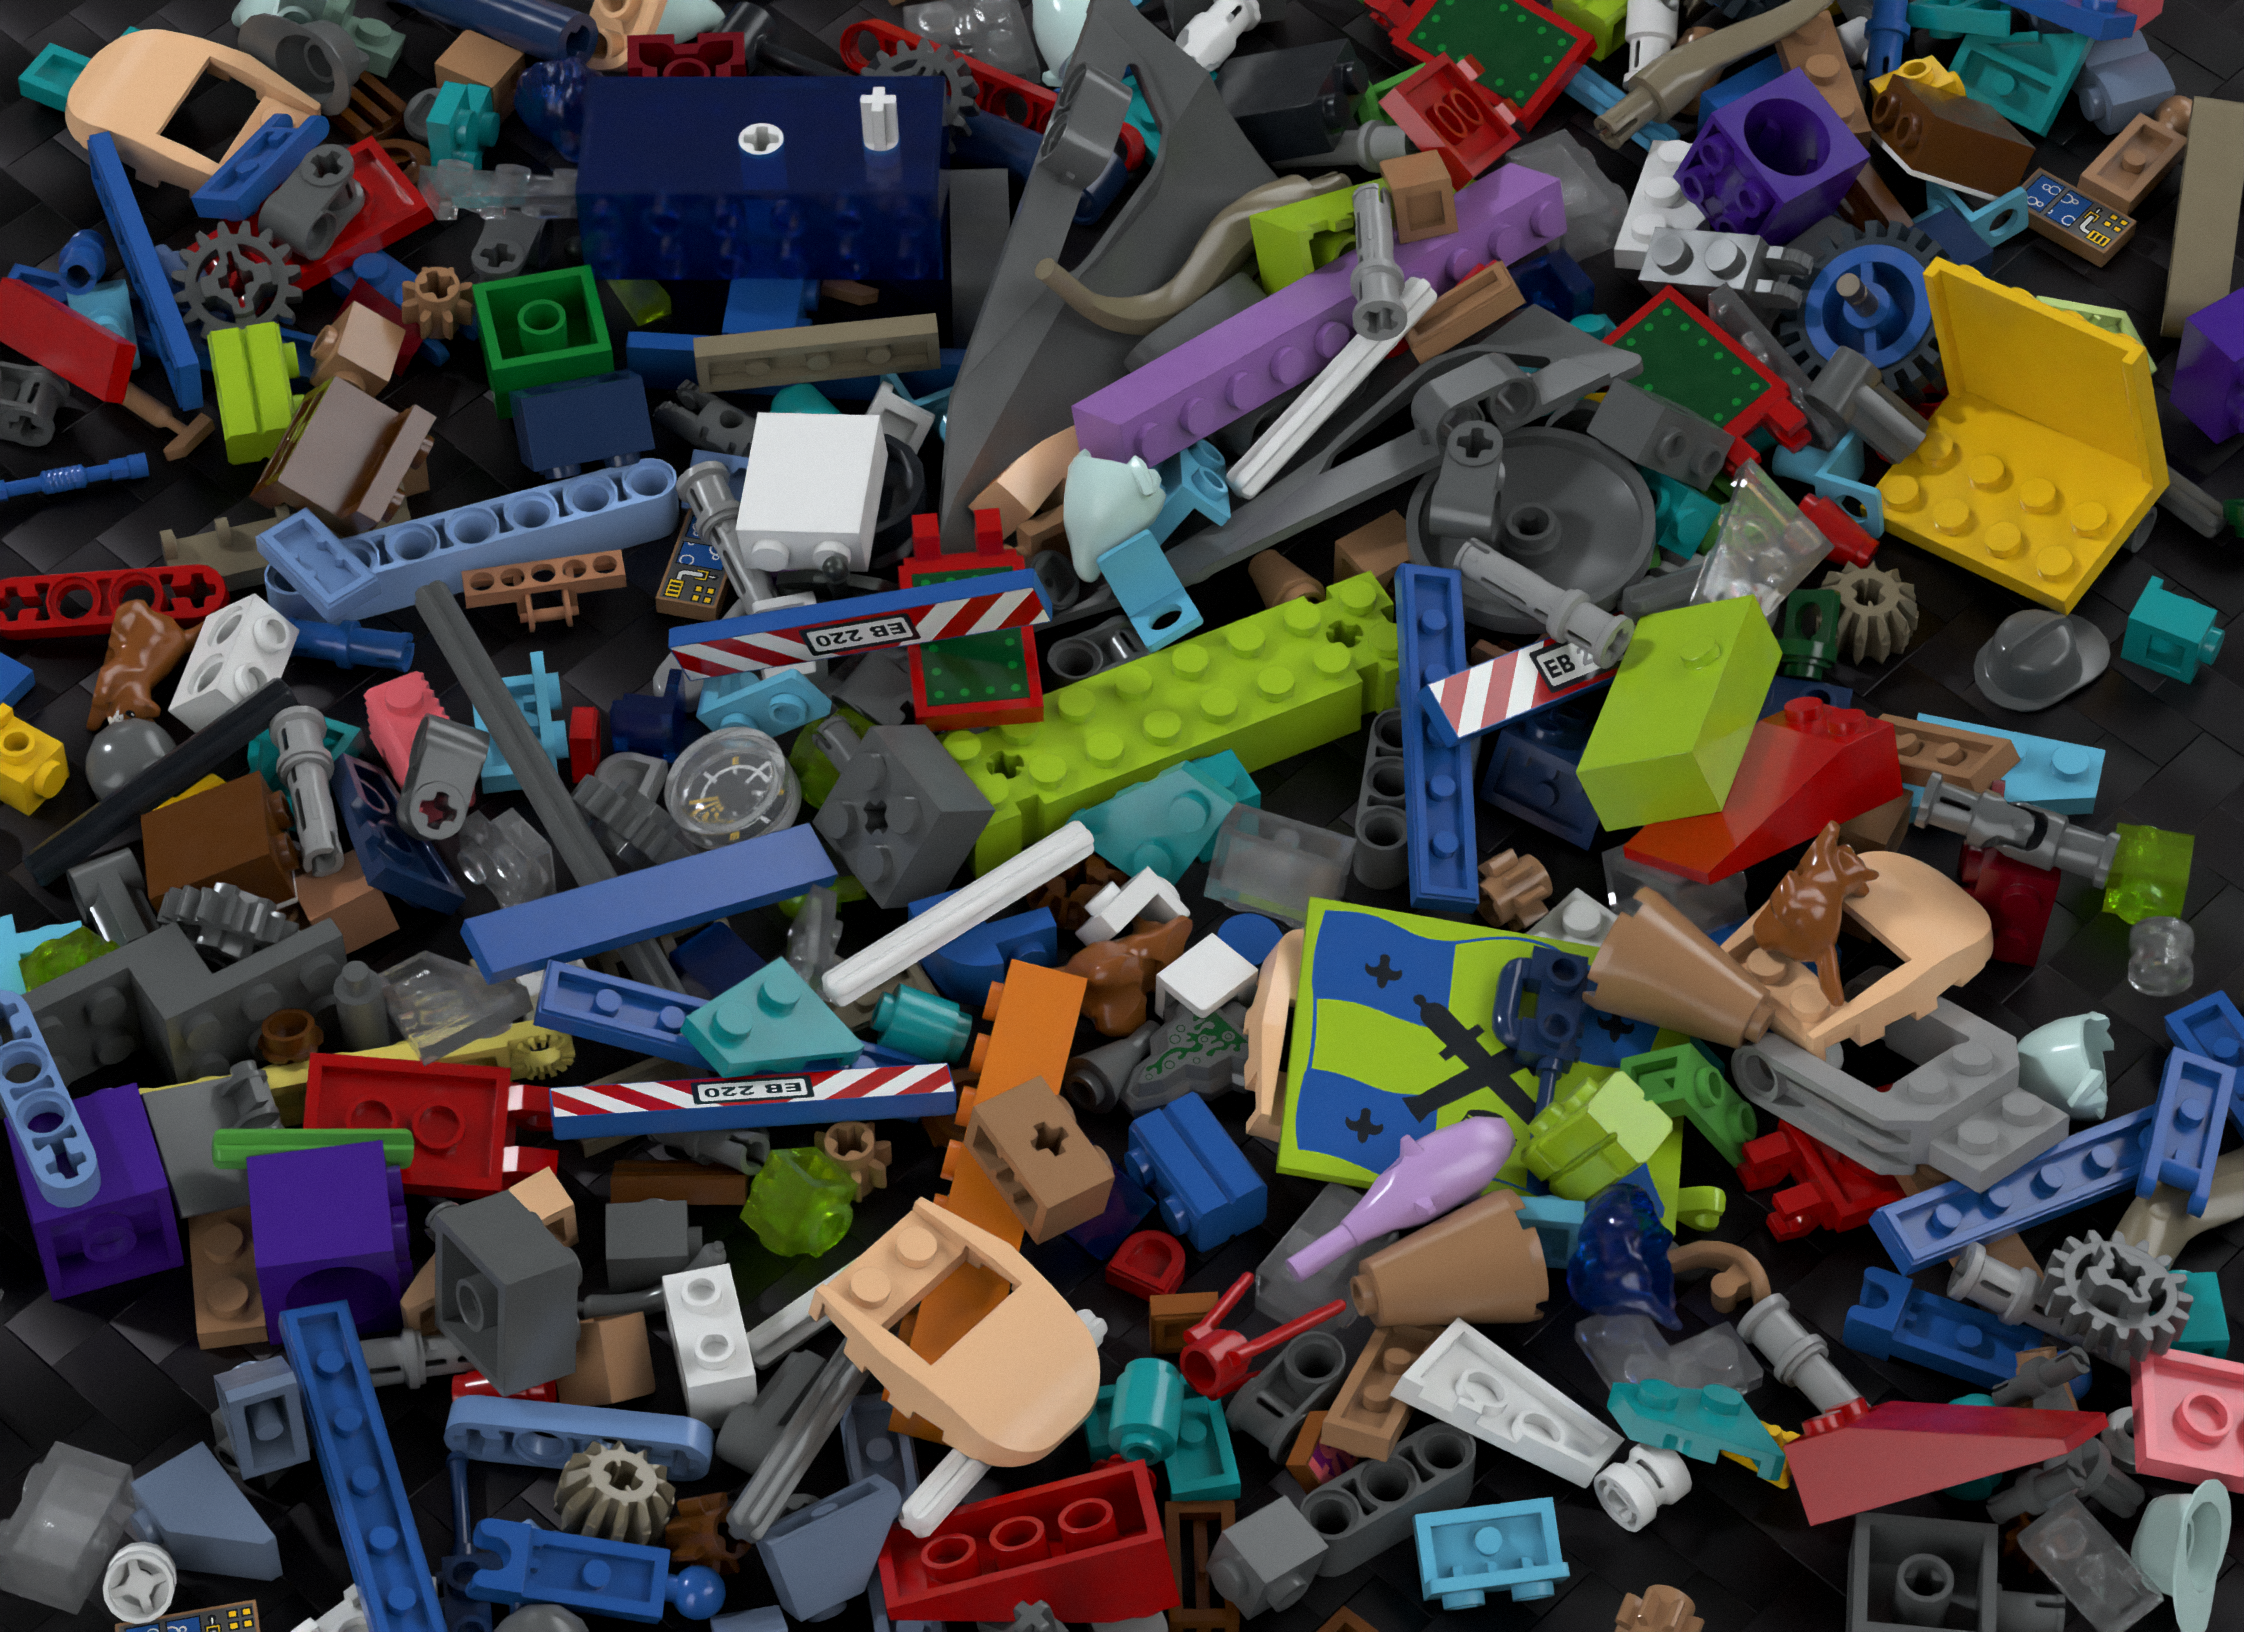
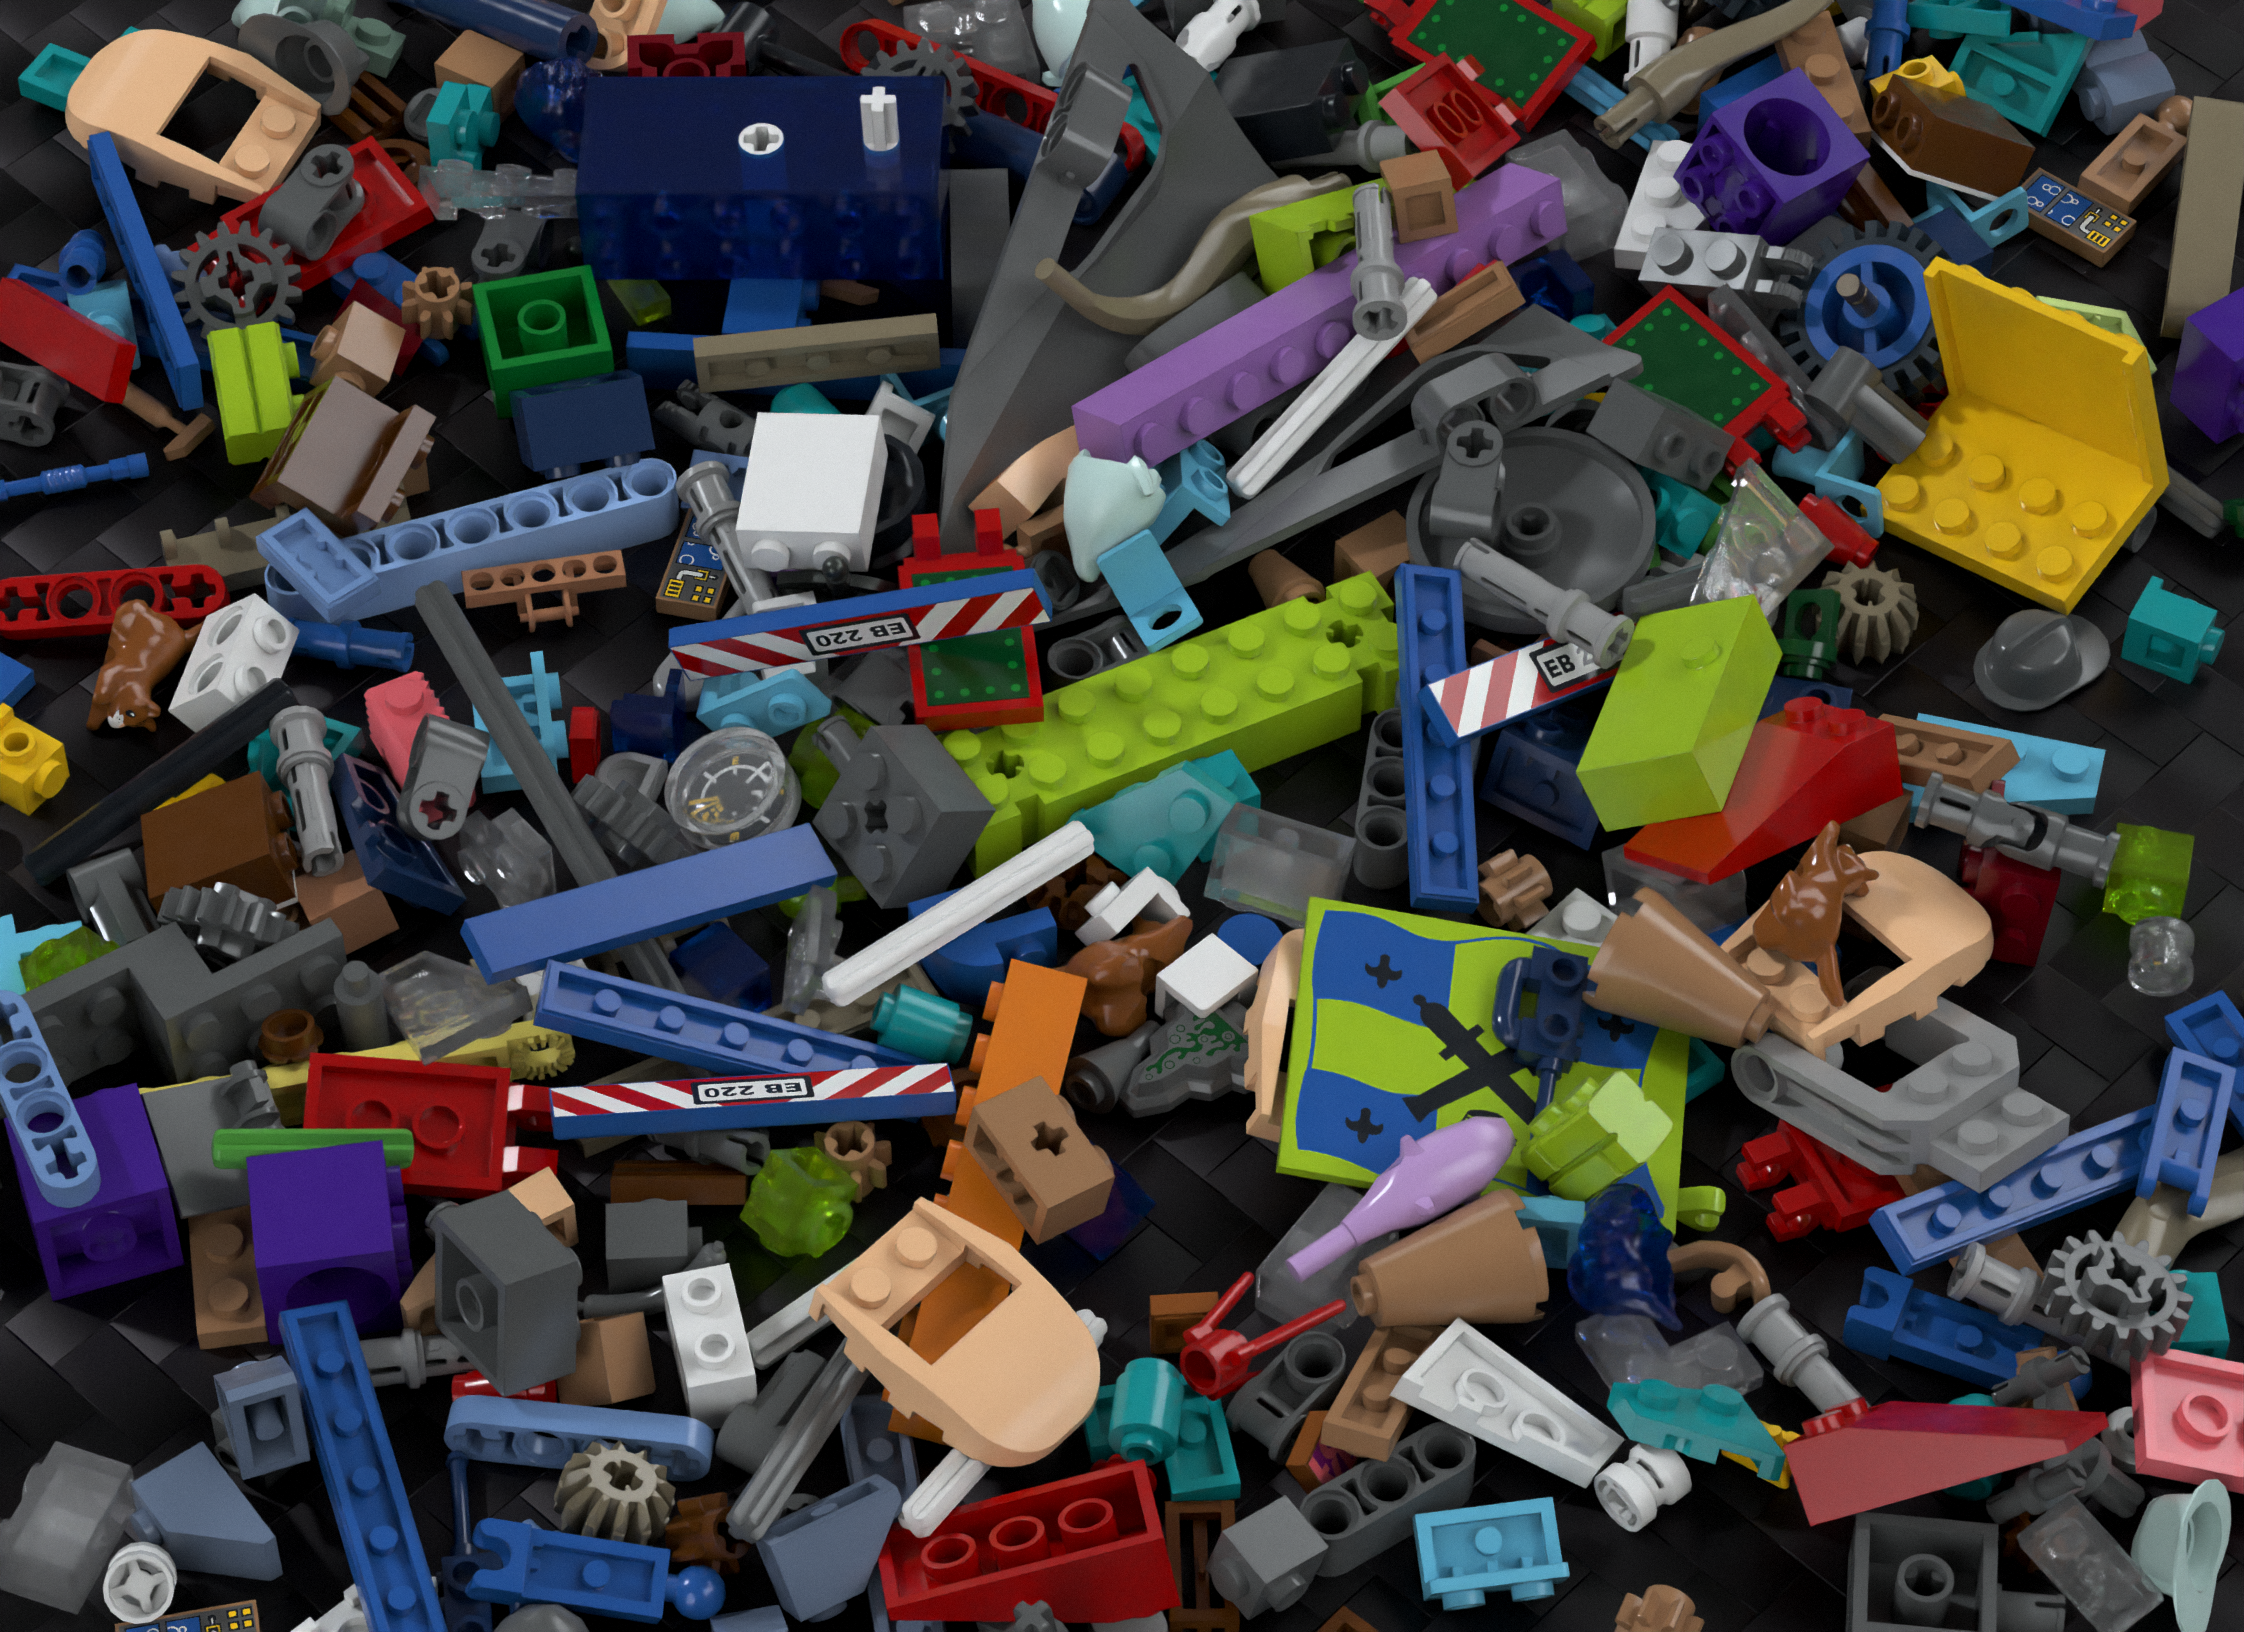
dark grey hair [85,718,177,801] -> none
blue hinge [191,113,329,222] -> none
teal wing [680,956,865,1078] -> none
red tile [1105,1230,1185,1302] -> none
blue brick [1124,1091,1267,1253] -> none
bright green bracket [1619,1043,1757,1169] -> none
light aqua hat [2017,1011,2114,1122] -> none

